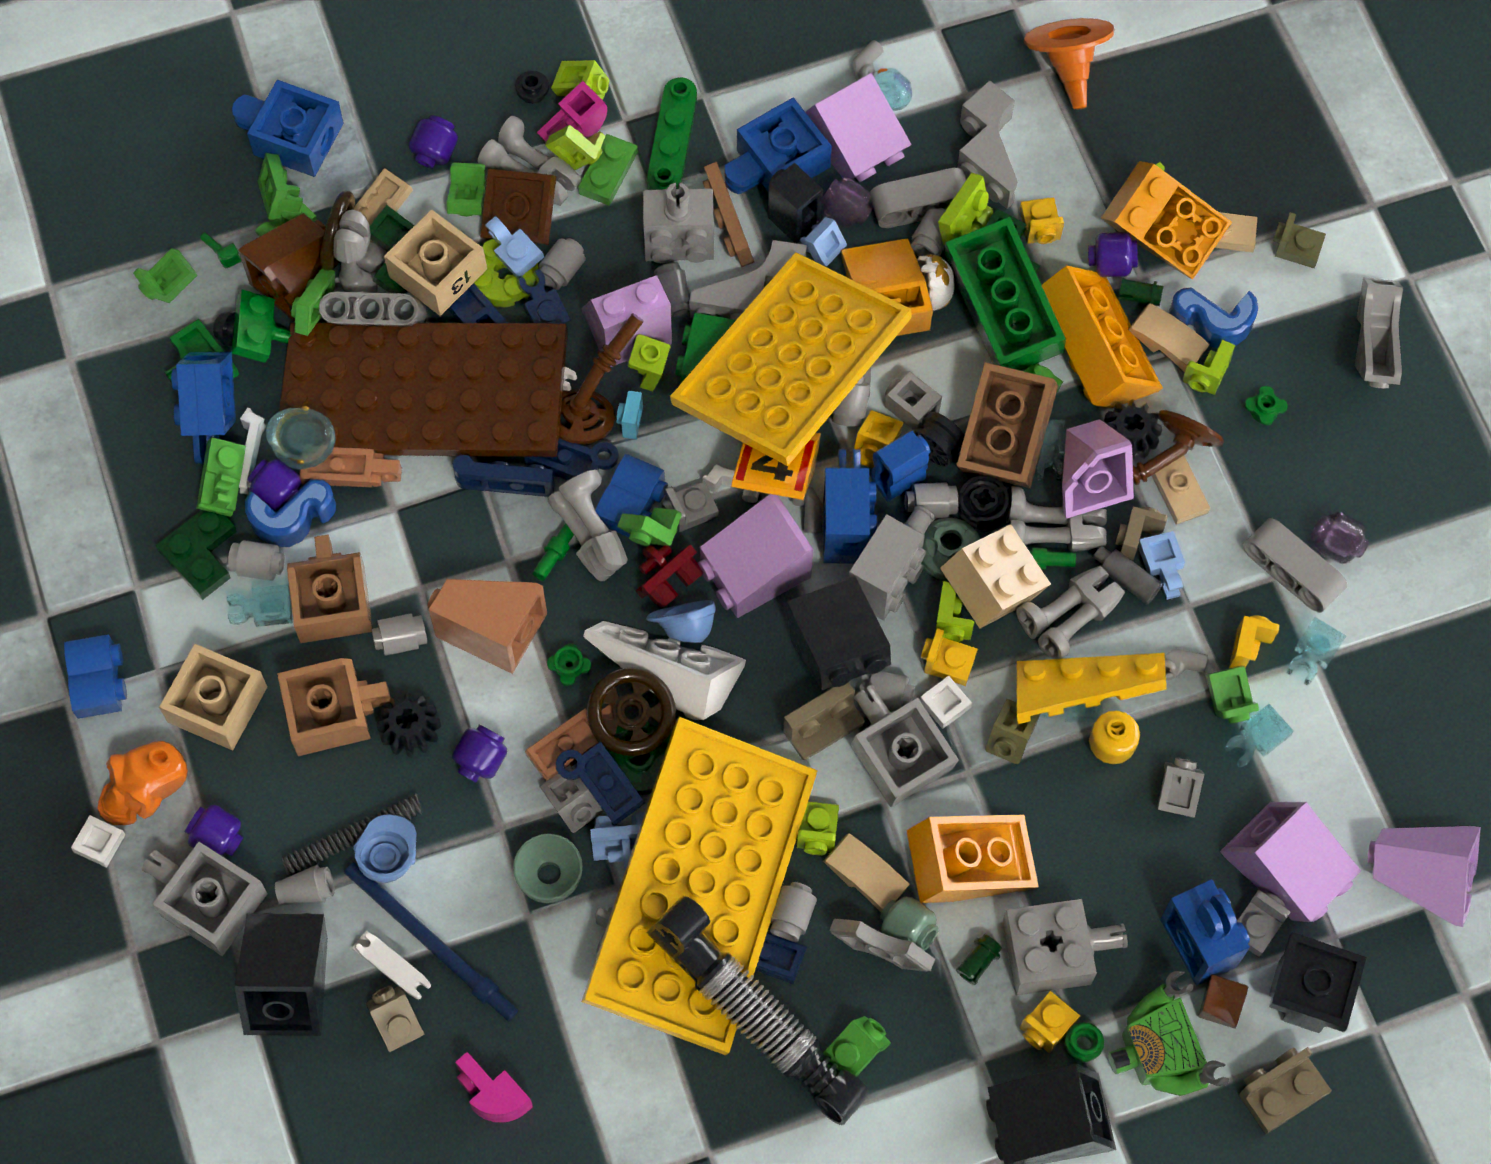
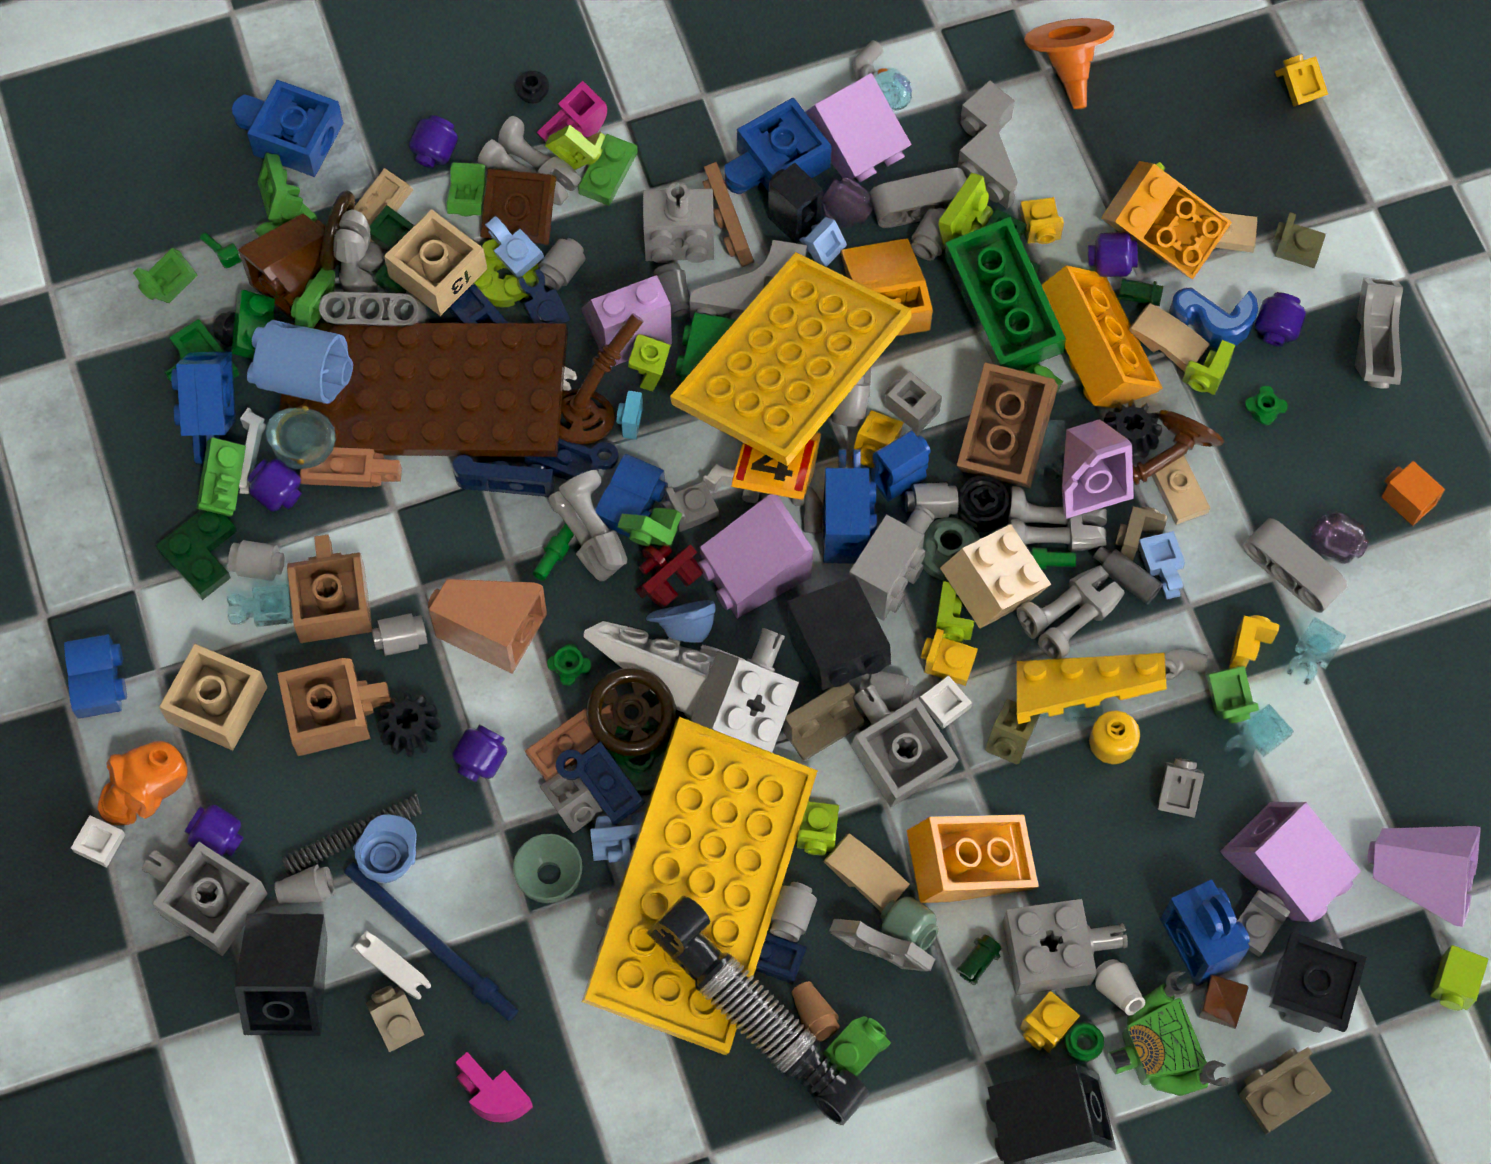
blue animal [245,479,336,547] -> none
lime bracket [551,60,610,100] -> none
green plate [647,77,697,190] -> none
black wheel [913,412,965,467] -> none
white hair [917,254,954,311] -> none
none -> medium blue cylinder [247,320,353,404]
none -> brick [691,628,799,752]
none -> medium nougat cone [791,981,840,1041]
none -> white cone [1094,959,1145,1015]
none -> dark purple head [1255,292,1306,347]
none -> yellow bracket [1275,54,1328,107]
none -> orange brick [1381,461,1445,526]
none -> lime brick [1430,945,1489,1011]

